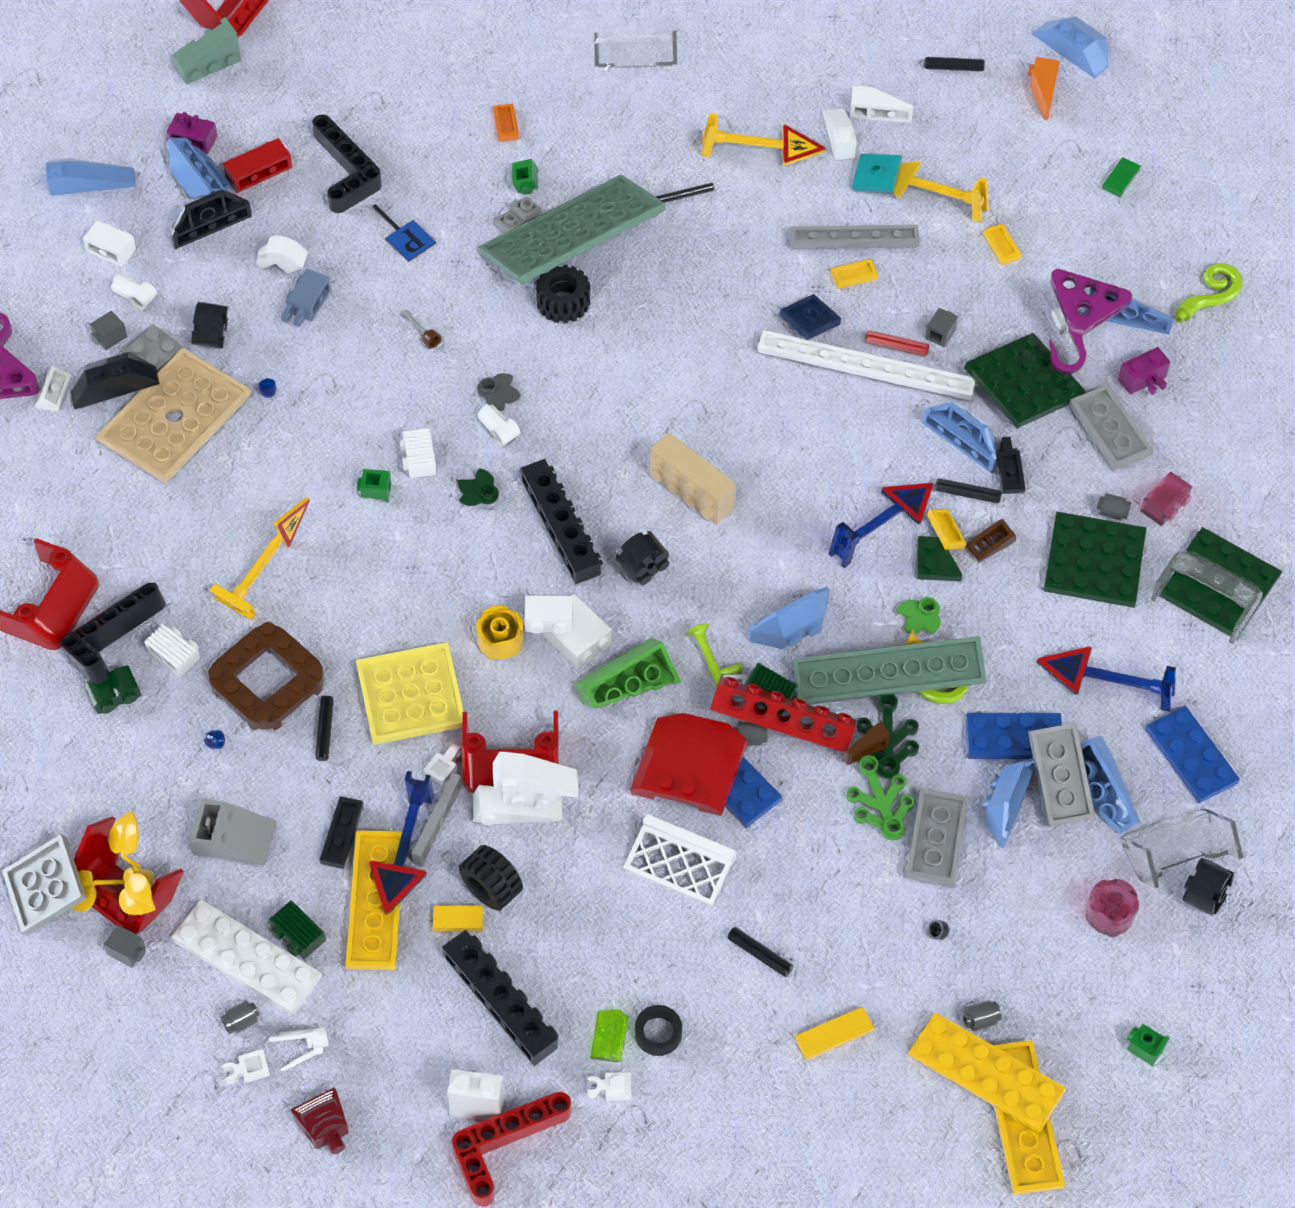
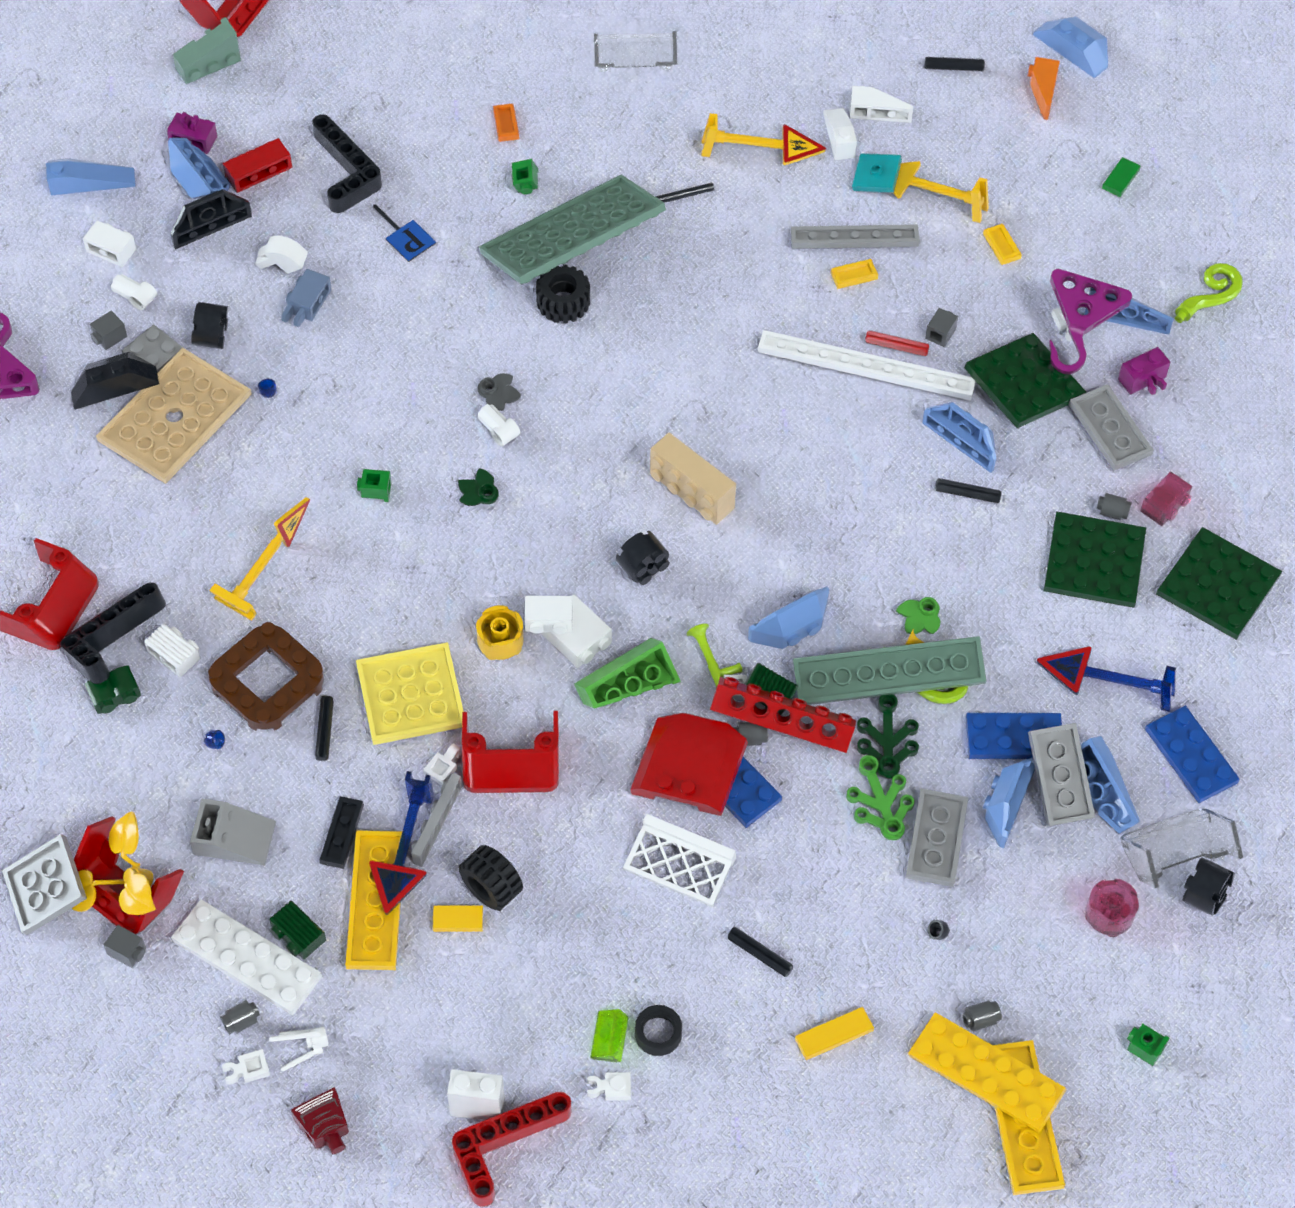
white slope [33,365,71,412] -> none
white brick [399,428,436,479] -> none
reddish brown hinge [402,310,441,349] -> none
black brick [442,930,559,1066] -> none
white wedge [472,752,578,825] -> none
light grey slope [494,196,541,233] -> none
black brick [520,459,603,585] -> none
dark blue plate [780,294,841,340] -> none
clear blue piece [828,483,933,568] -> none
reddish brown slope [845,722,890,765] -> none
dark green wing [917,536,962,582] -> none
yellow tile [927,509,967,550] -> none
reddish brown slope [966,519,1016,562] -> none
black hinge [996,436,1025,494] -> none
clear windscreen [1151,550,1263,644] -> none

